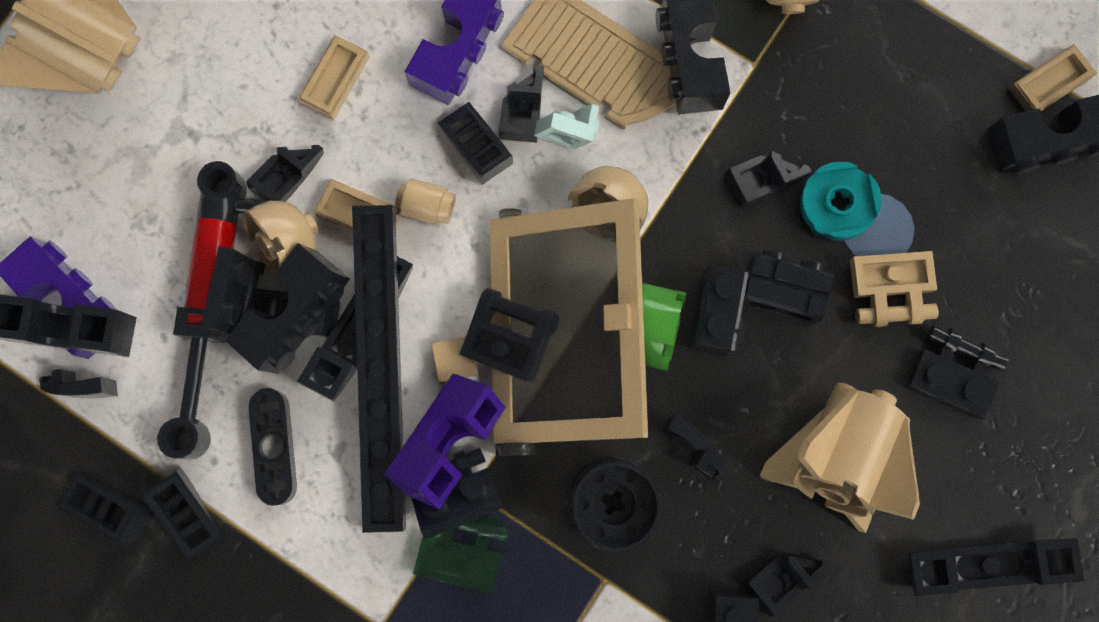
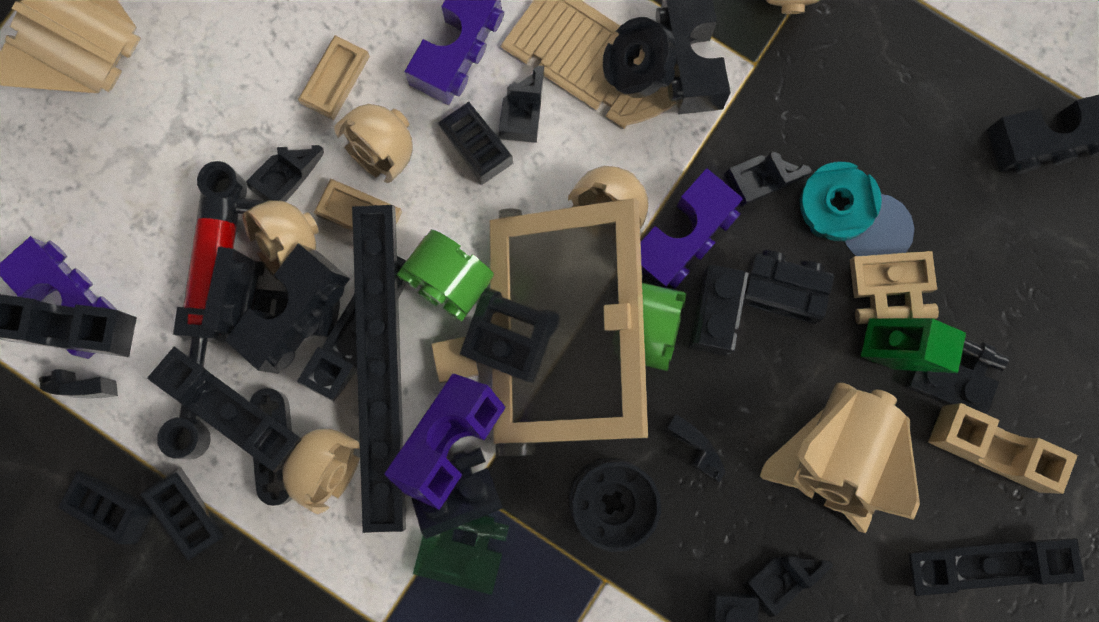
tan brick [395,178,456,225] -> none
light aqua bracket [534,103,599,150] -> none
tan tile [1008,44,1097,111] -> none
none -> black slope [147,346,302,473]
none -> tan cylinder [282,429,360,515]
none -> tan cylinder [334,104,413,183]
none -> bright green brick [396,229,494,322]
none -> black plate [603,17,677,98]
none -> dark purple arch [640,168,743,289]
none -> green brick [861,318,966,373]
none -> tan arch [928,403,1078,494]

